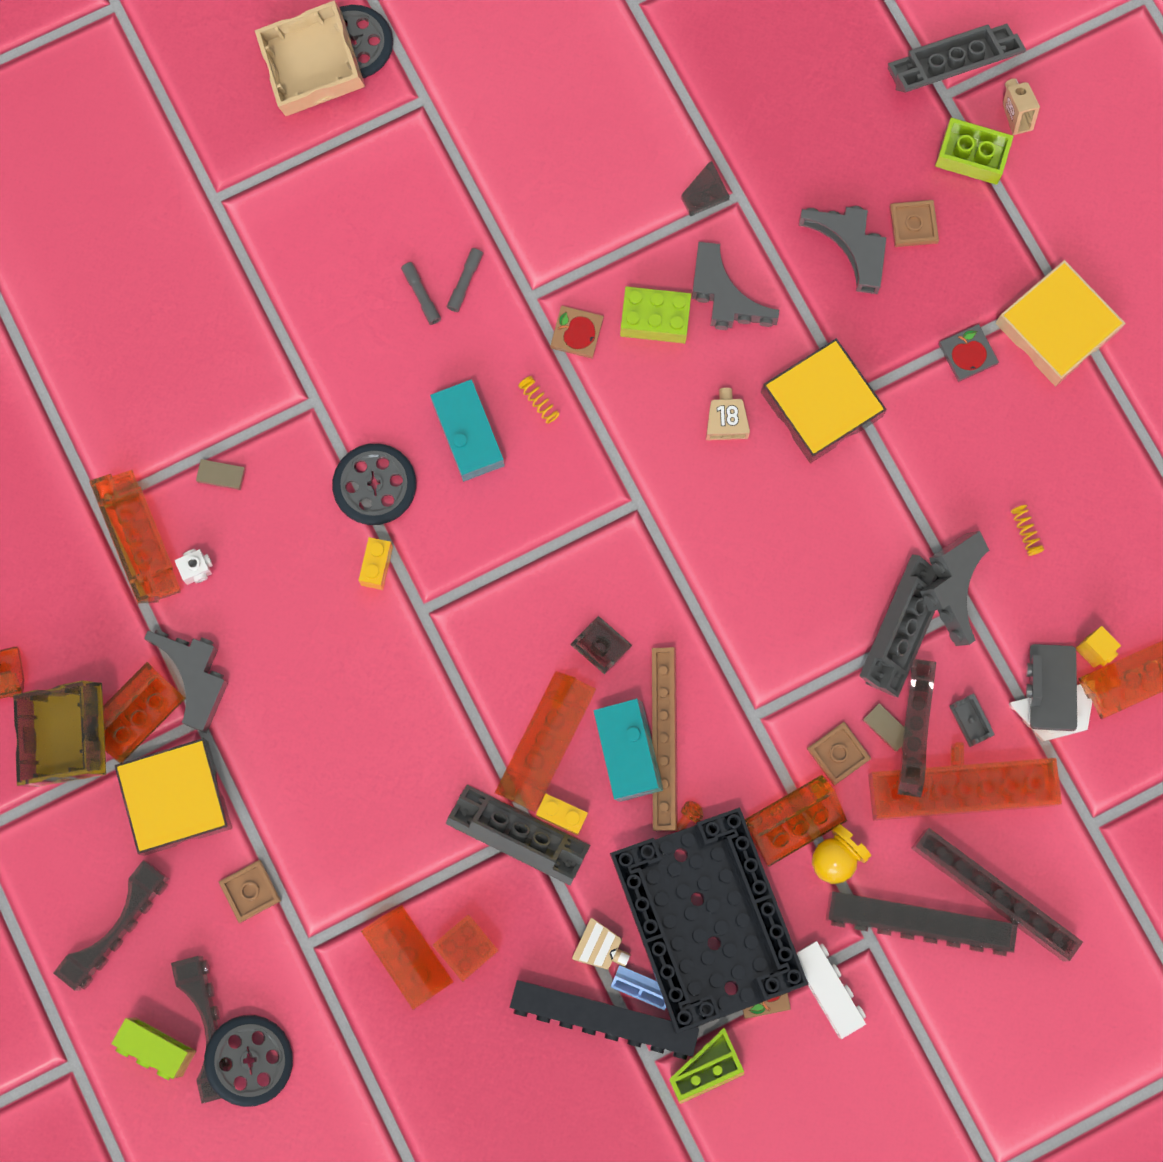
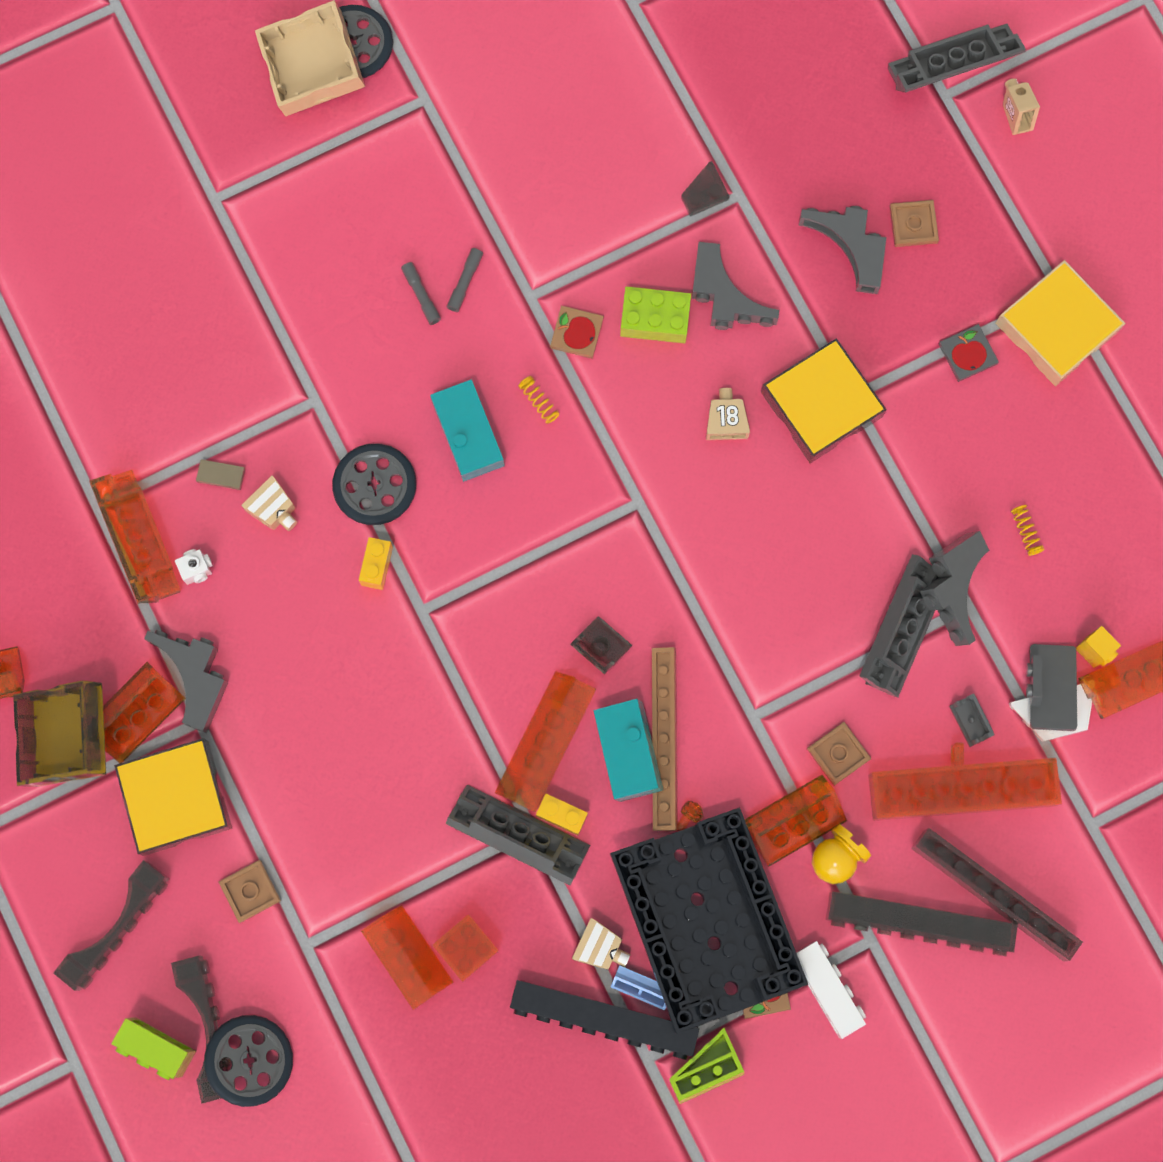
dark tan tile [863,704,912,752] -> none
clear smoke arch [897,659,936,798] -> none
lime brick [935,118,1014,185] -> none
none -> tan torso [241,476,297,531]

